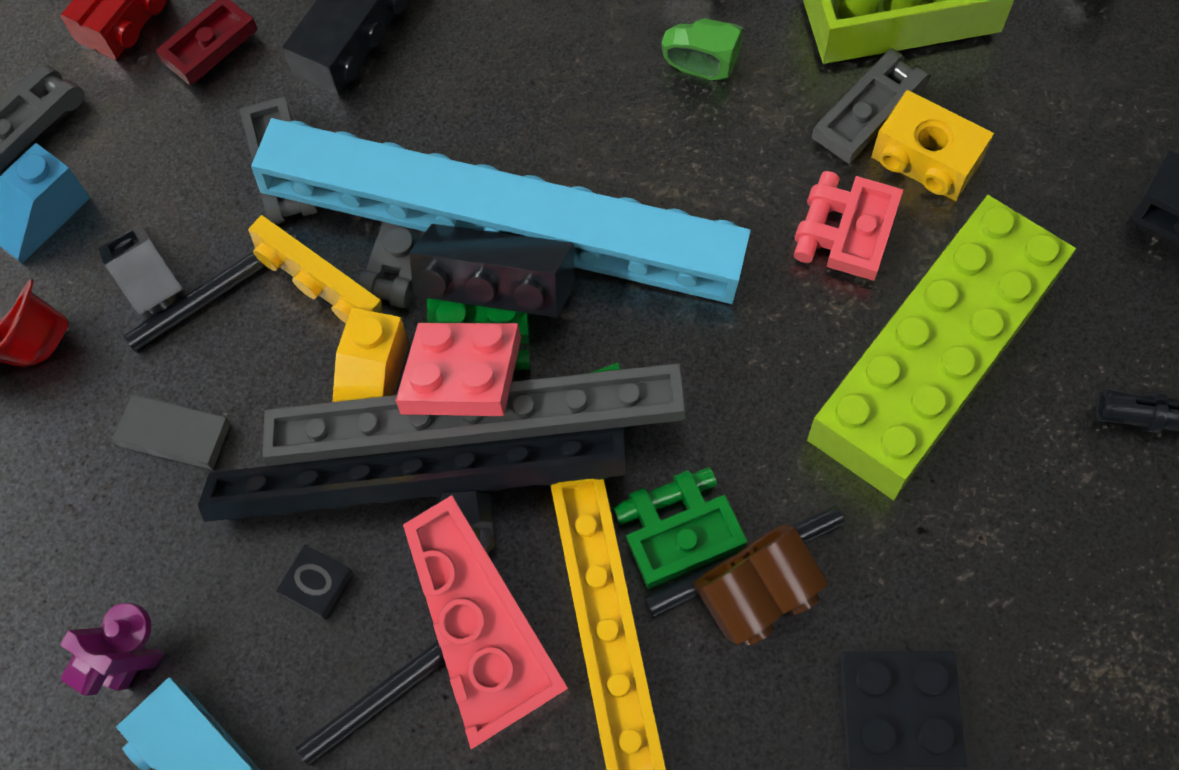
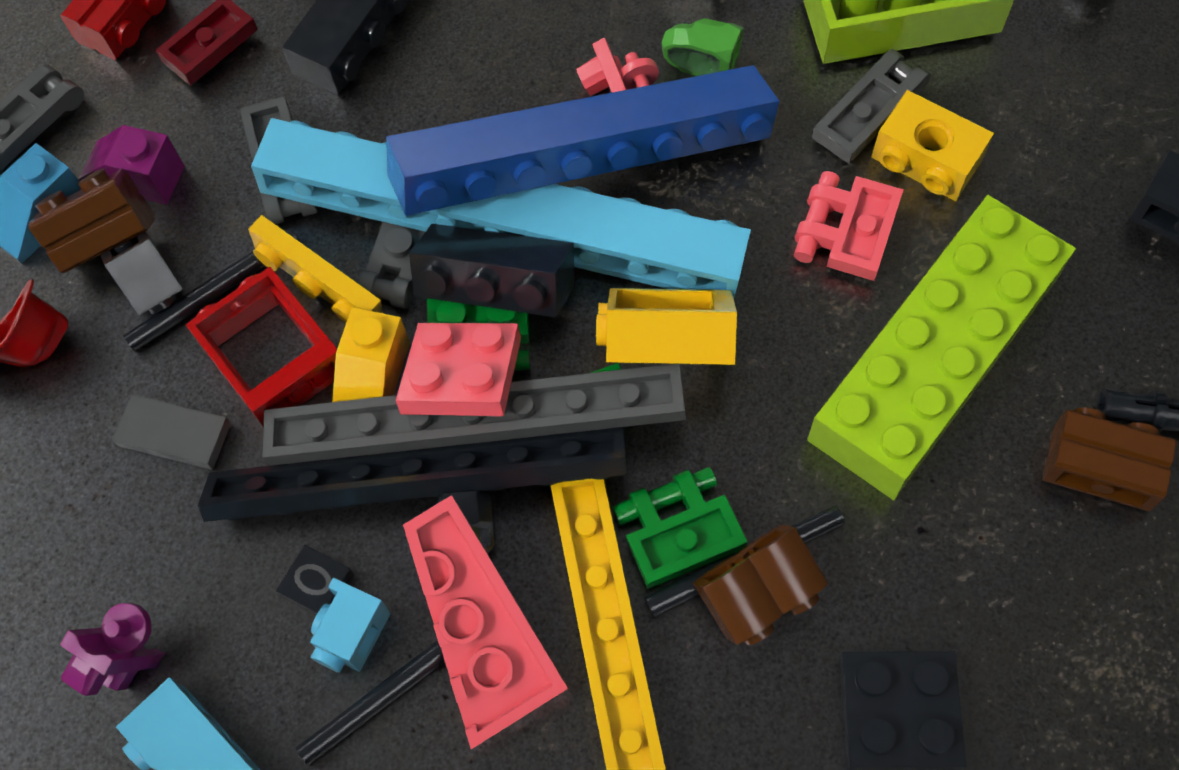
none -> reddish brown brick [28,168,156,274]
none -> magenta slope [78,125,185,205]
none -> red window [185,266,337,428]
none -> medium azure brick [310,578,391,673]
none -> blue brick [386,65,779,216]
none -> coral hips [576,38,659,96]
none -> yellow window [596,288,737,365]
none -> reddish brown brick [1042,407,1177,512]

